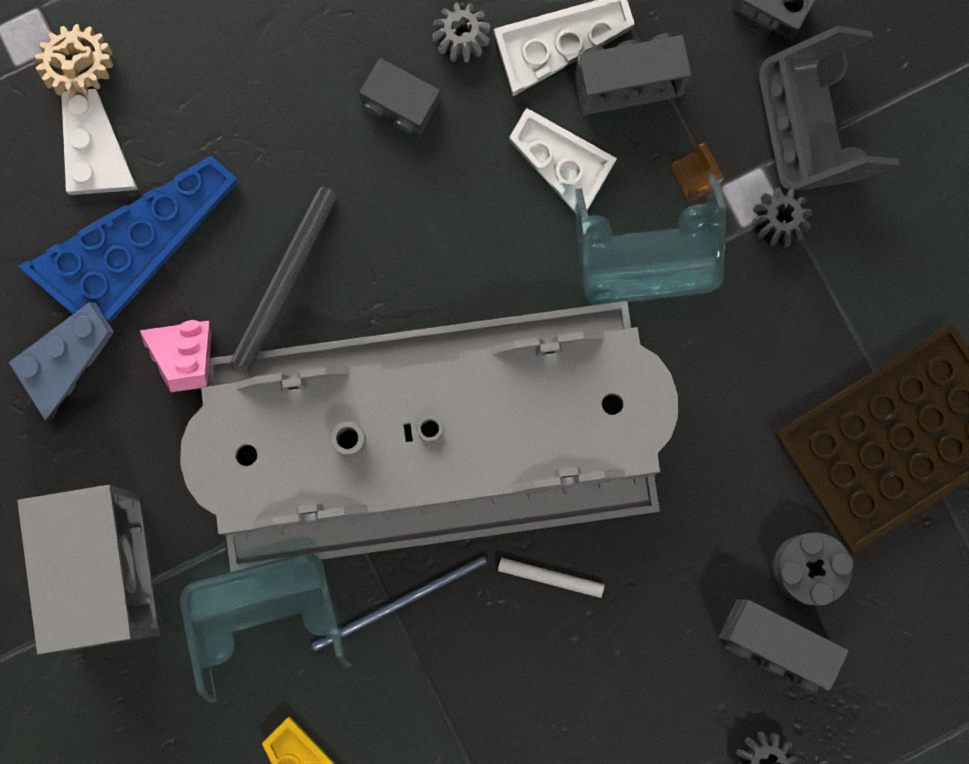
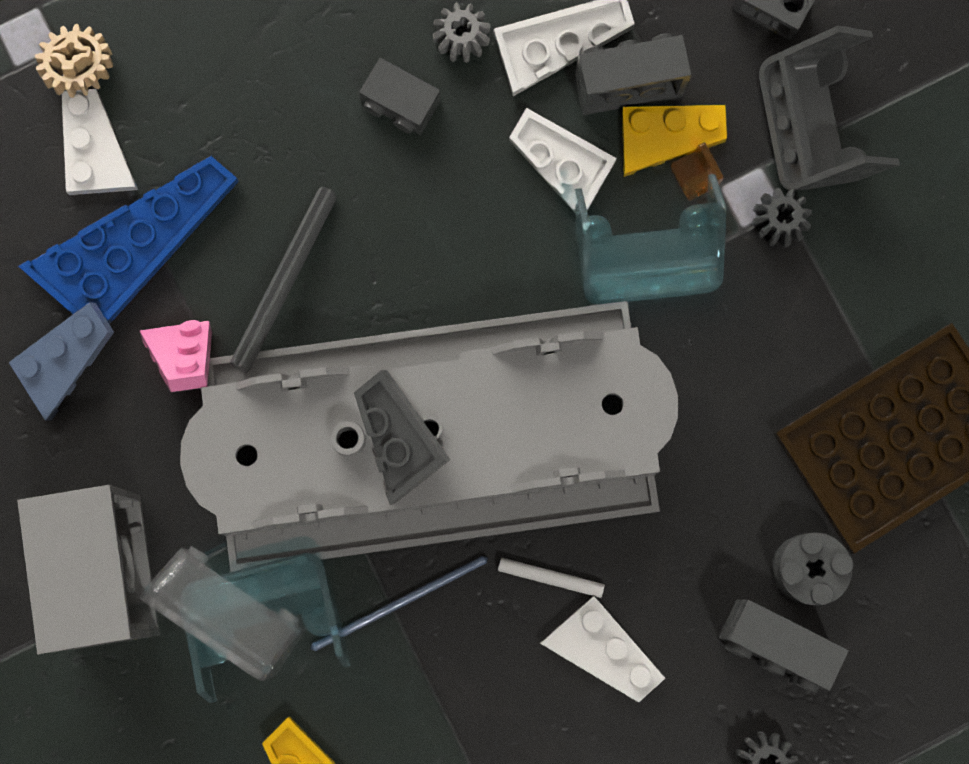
none -> clear windscreen [140,546,307,681]
none -> dark grey wing [354,370,450,505]
none -> white wing [540,596,666,702]
none -> yellow wing [621,105,727,177]

